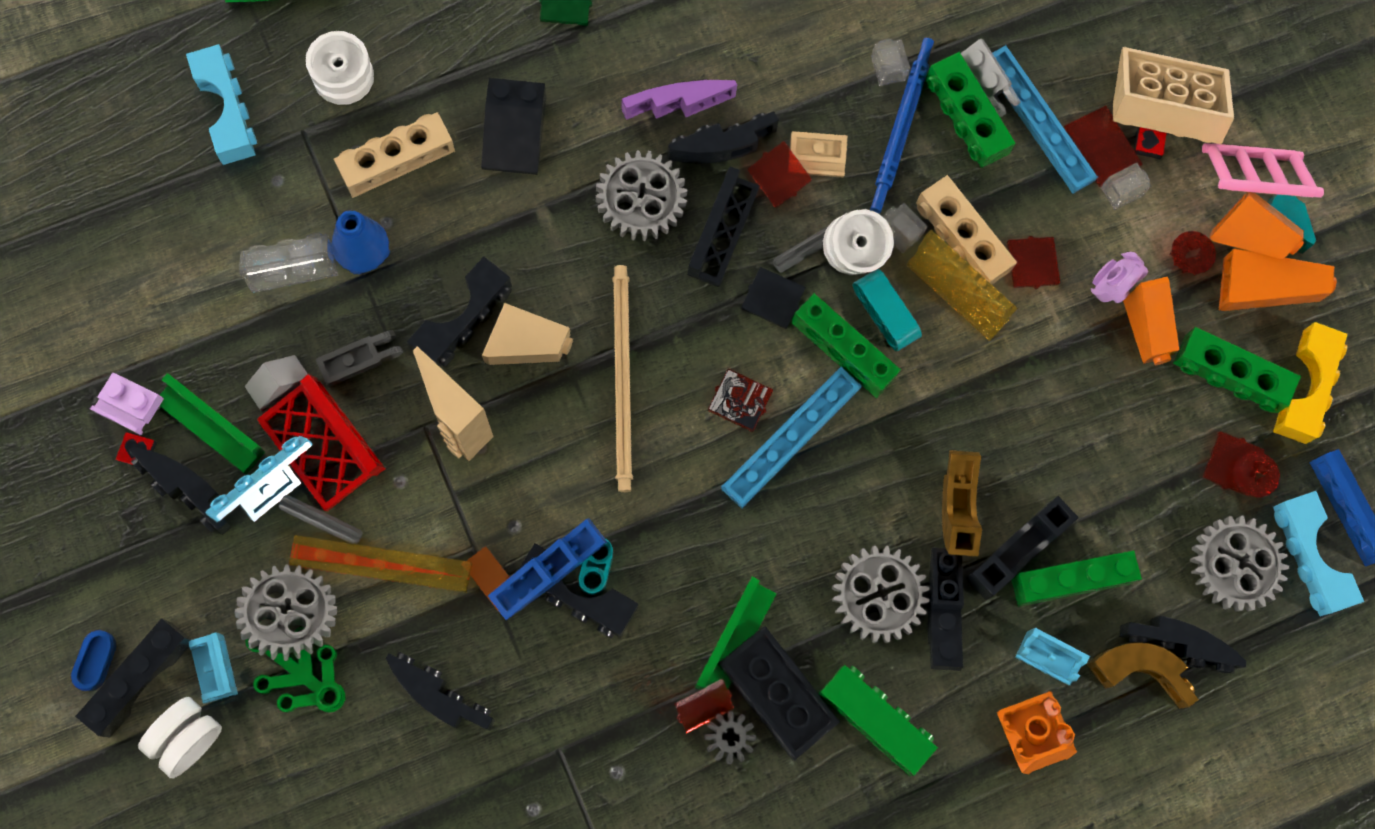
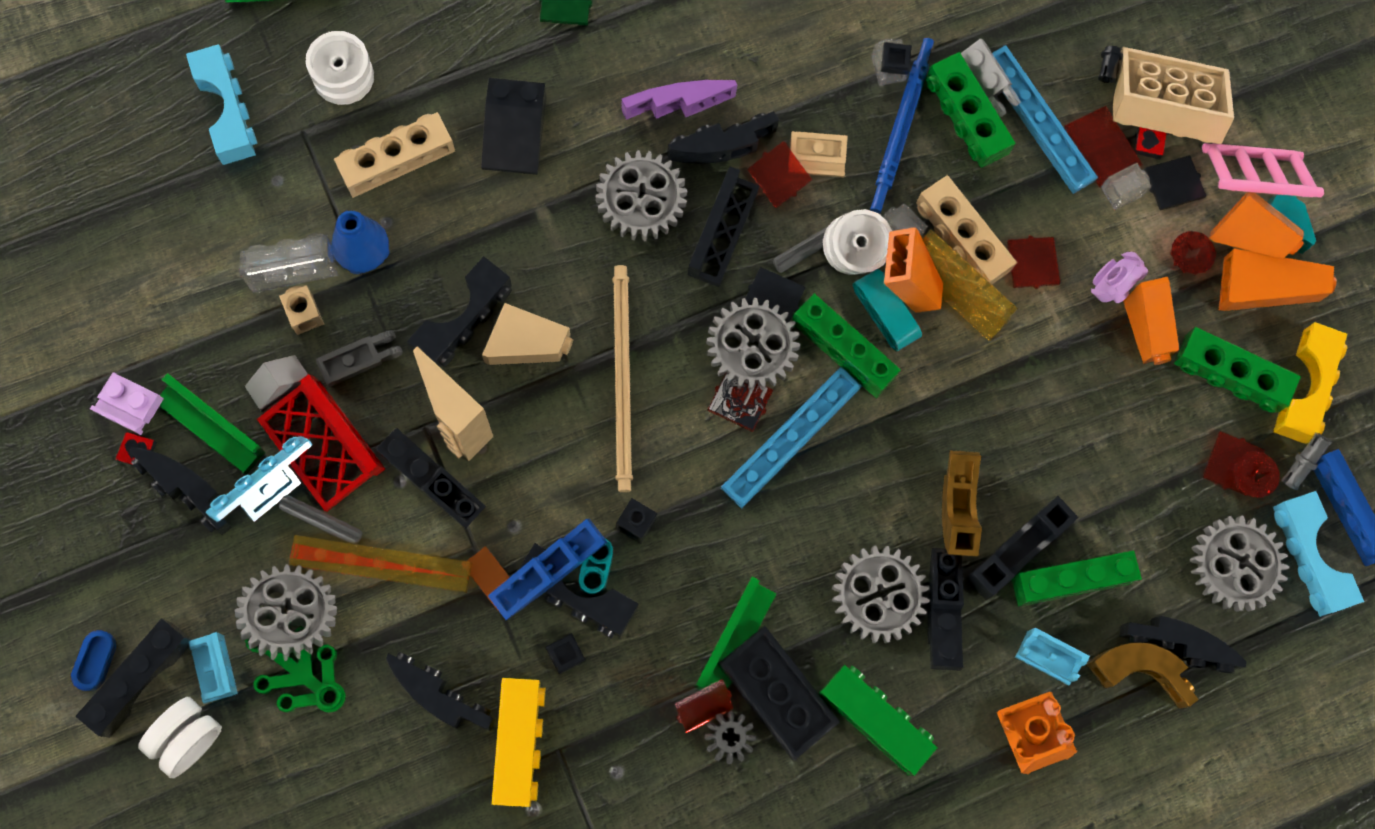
none -> tan brick [279,285,324,335]
none -> black slope [376,427,486,529]
none -> yellow brick [491,678,546,807]
none -> black tile [545,633,586,675]
none -> black brick [616,498,657,544]
none -> light grey gear [706,298,800,391]
none -> black tile [881,42,912,75]
none -> orange slope [884,227,943,313]
none -> black pin [1098,46,1123,83]
none -> black piece [1144,155,1206,211]
none -> dark grey pin [1281,432,1332,490]

